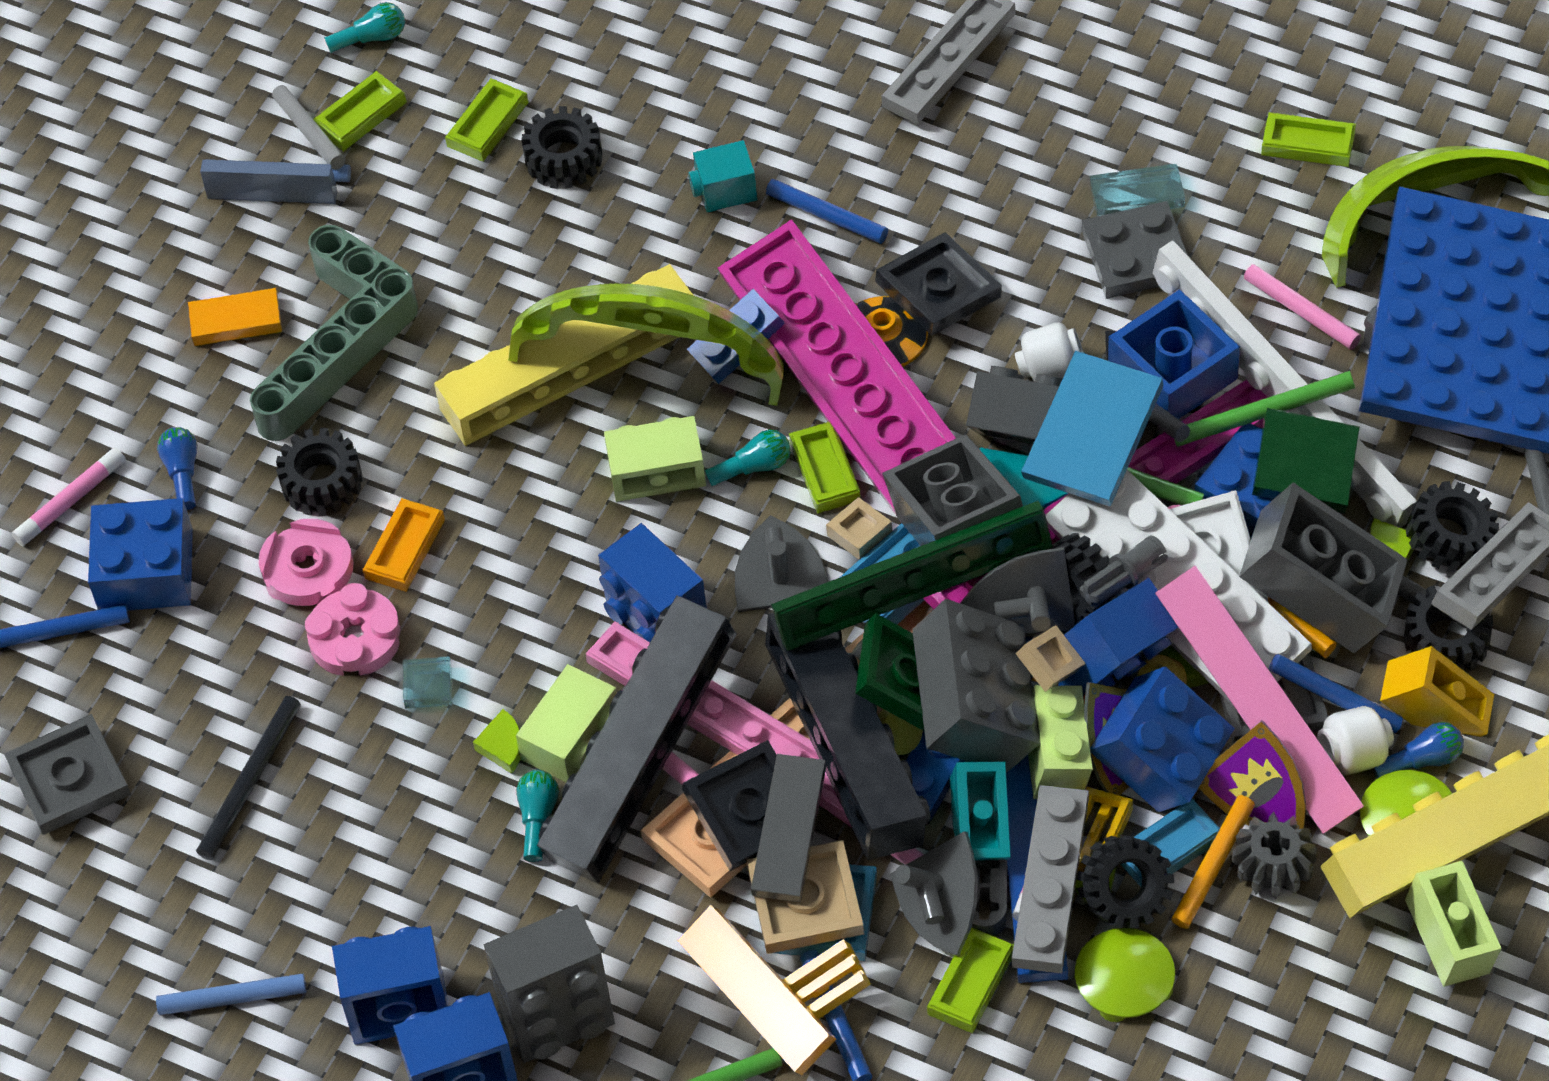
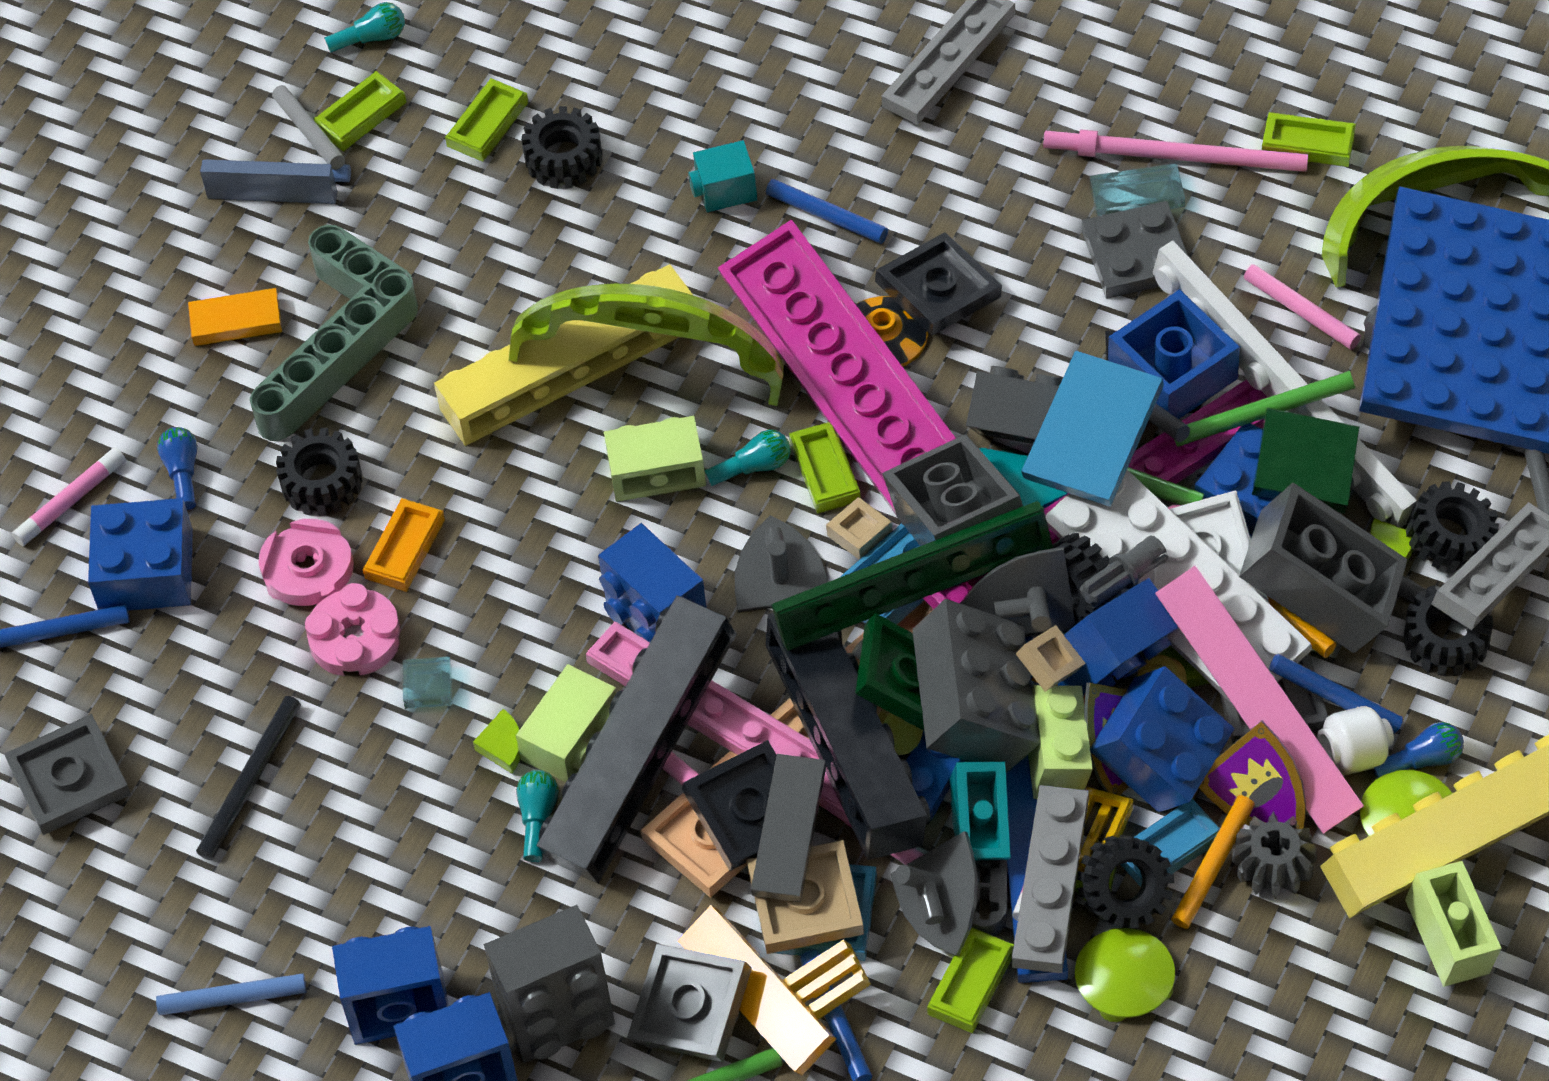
plate [687,289,785,384] -> none
white head [1015,322,1084,382] -> none
yellow slope [1380,646,1495,737] -> none
none -> dark grey plate [627,944,752,1062]
none -> bright pink bar [1043,129,1308,172]

